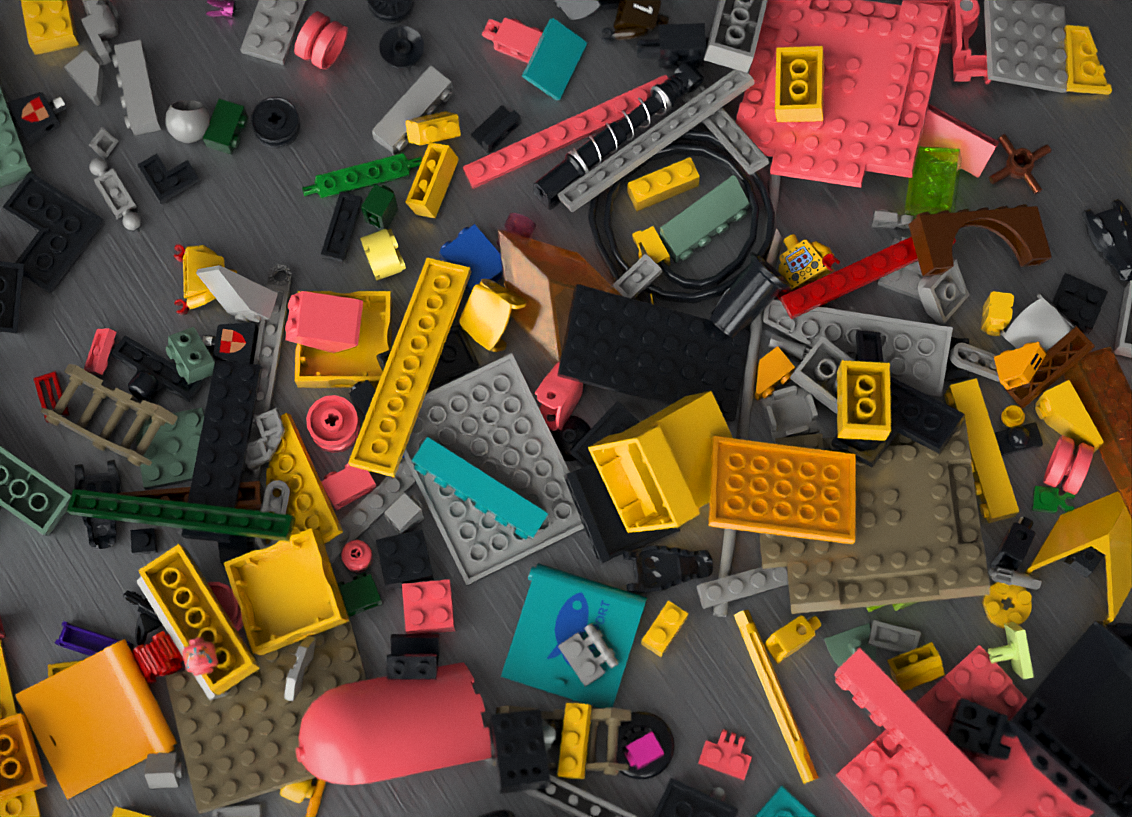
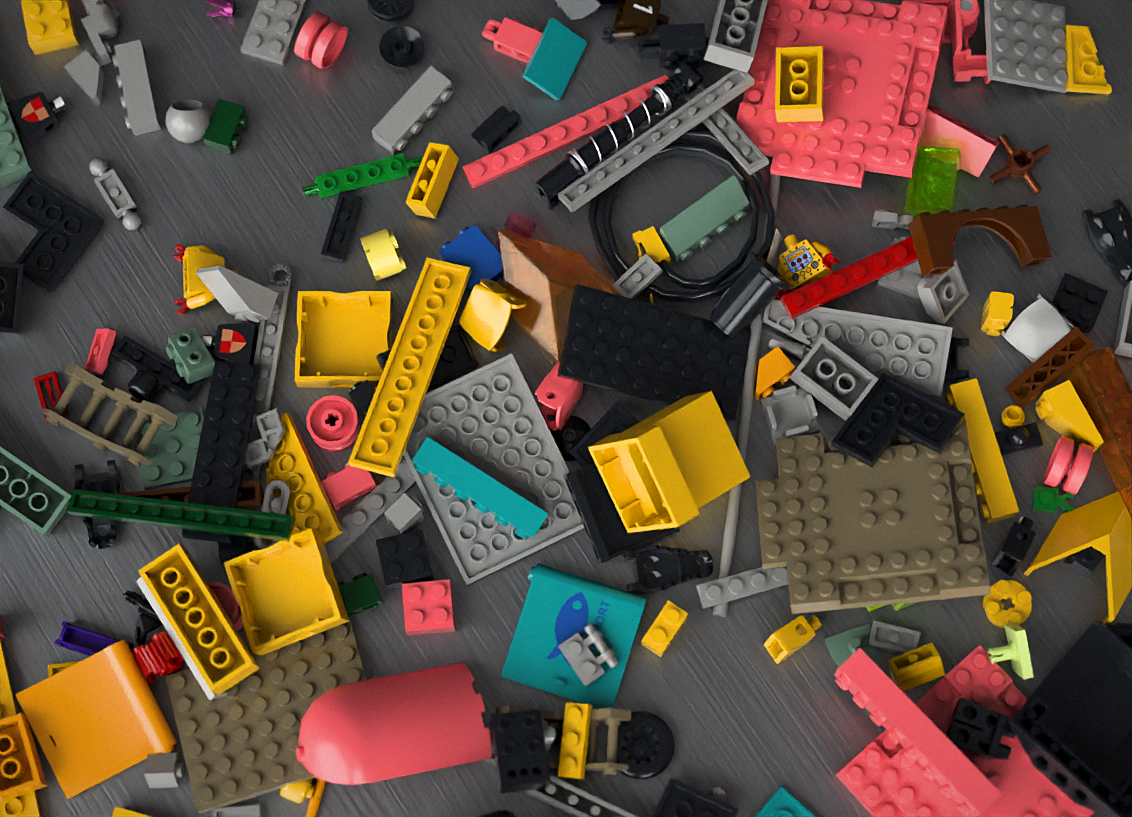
light grey slope [89,127,119,159] -> none
black plate [130,528,157,555] -> none
black plate [137,153,200,204] -> none
coral head [183,638,218,676] -> none
black wheel [251,97,300,148] -> none
light grey tile [284,636,316,701] -> none
coral slope [285,291,363,353] -> none
coral head [341,540,373,573] -> none
dark green brick [361,184,399,230] -> none
black panel [387,634,440,679] -> none
yellow brick [406,111,460,145] -> none
dark pink brick [624,732,664,770] -> none
yellow brick [627,157,700,212] -> none
coral hinge [698,729,752,781] -> none
light orange plate [709,436,856,544] -> none
yellow piece [734,610,819,783] -> none
yellow brick [837,360,891,441] -> none
black tile [855,330,884,363] -> none
light grey plate [949,343,1001,383] -> none
light grey piece [988,566,1042,590] -> none
light orange slope [994,342,1046,390] -> none

